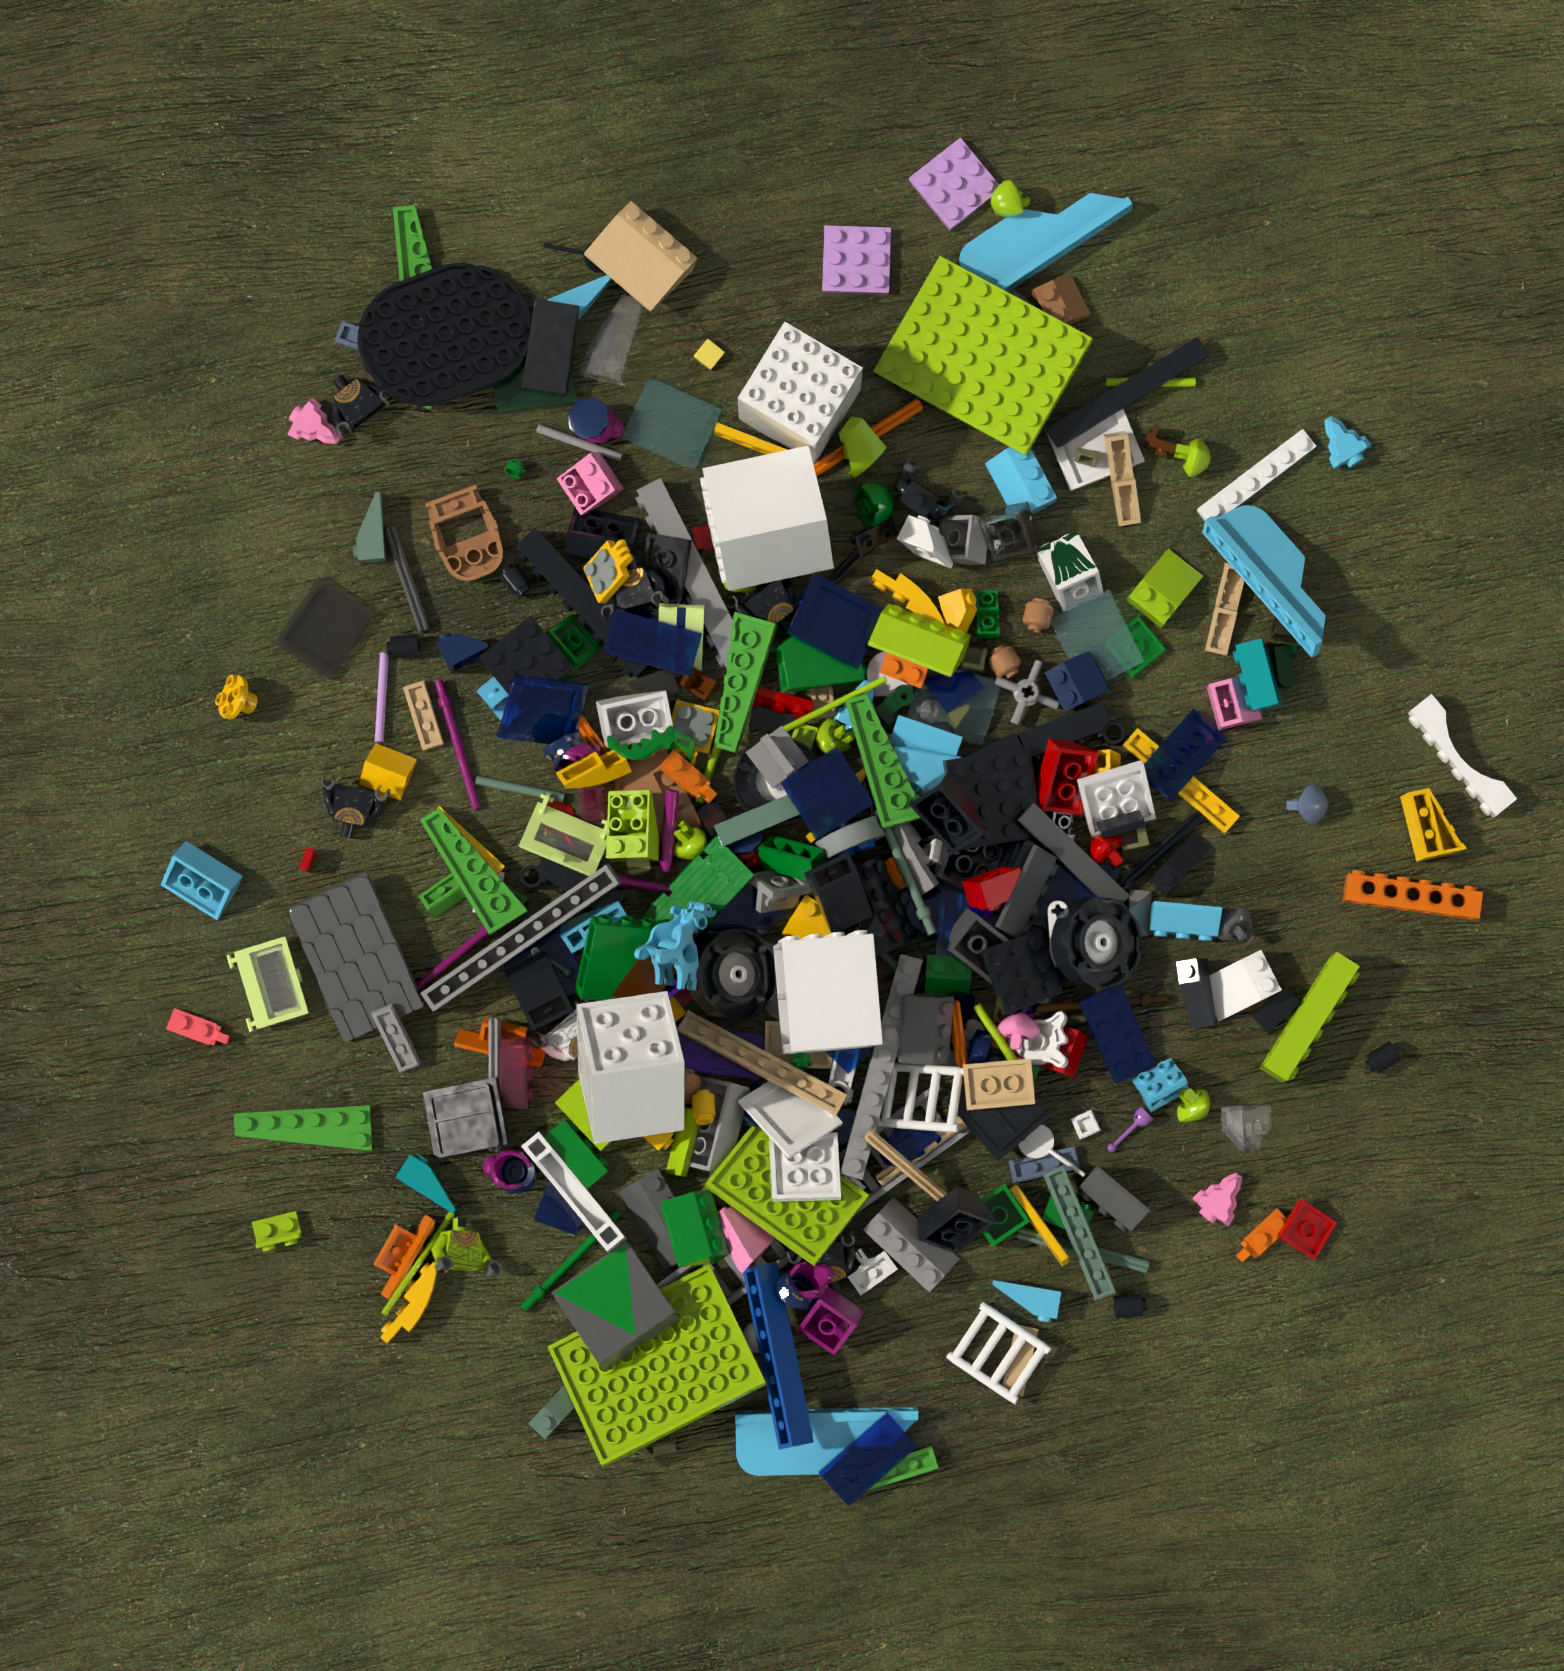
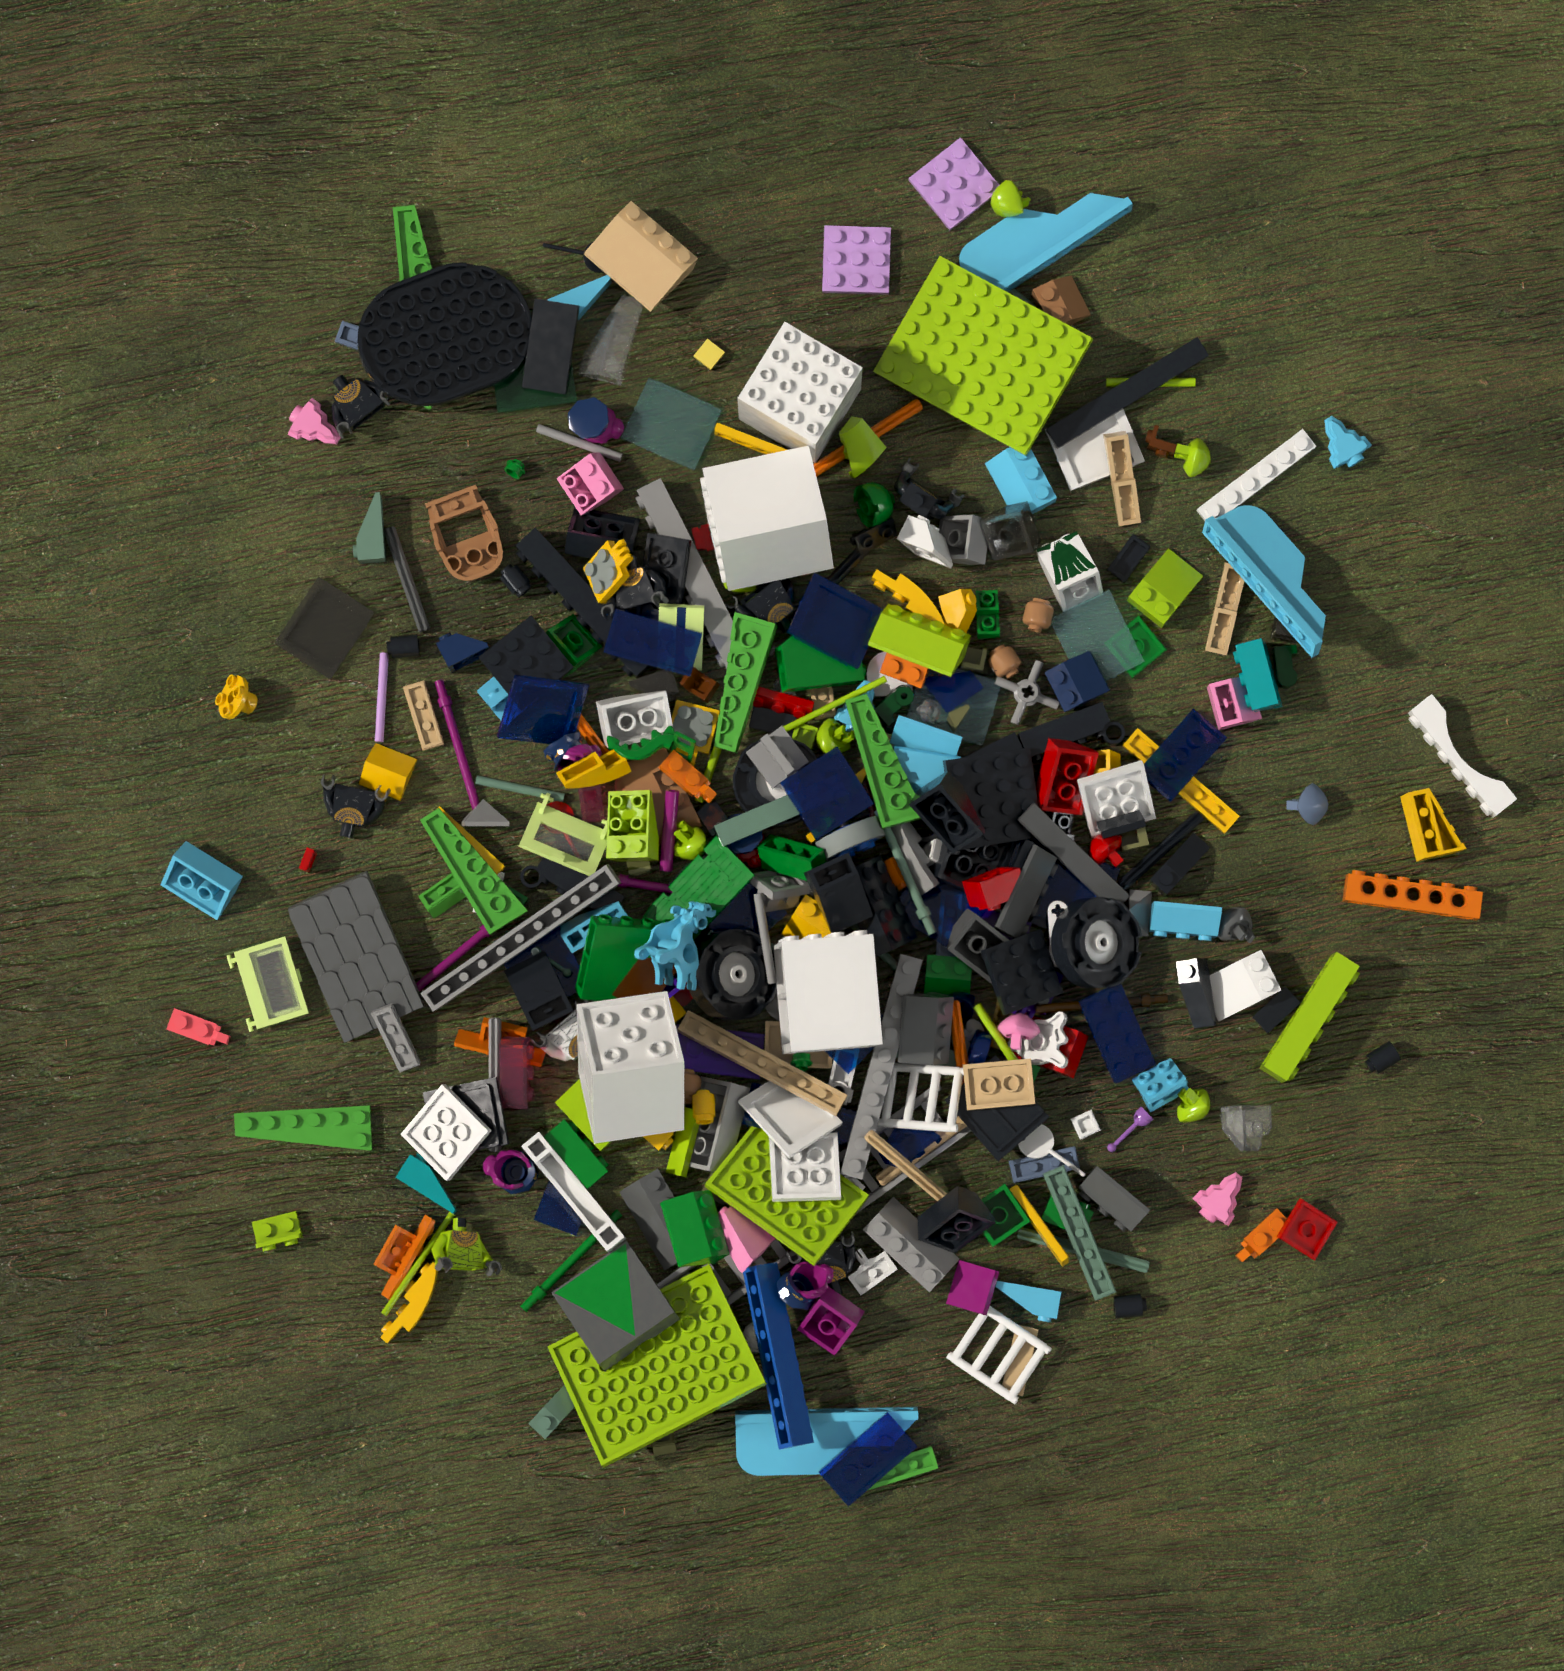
olive slope [1074,448,1100,468] -> none
none -> white plate [401,1084,492,1181]
none -> light grey slope [461,799,509,826]
none -> light grey piece [754,893,777,984]
none -> magenta tile [946,1260,999,1316]
none -> black tile [1106,534,1151,583]

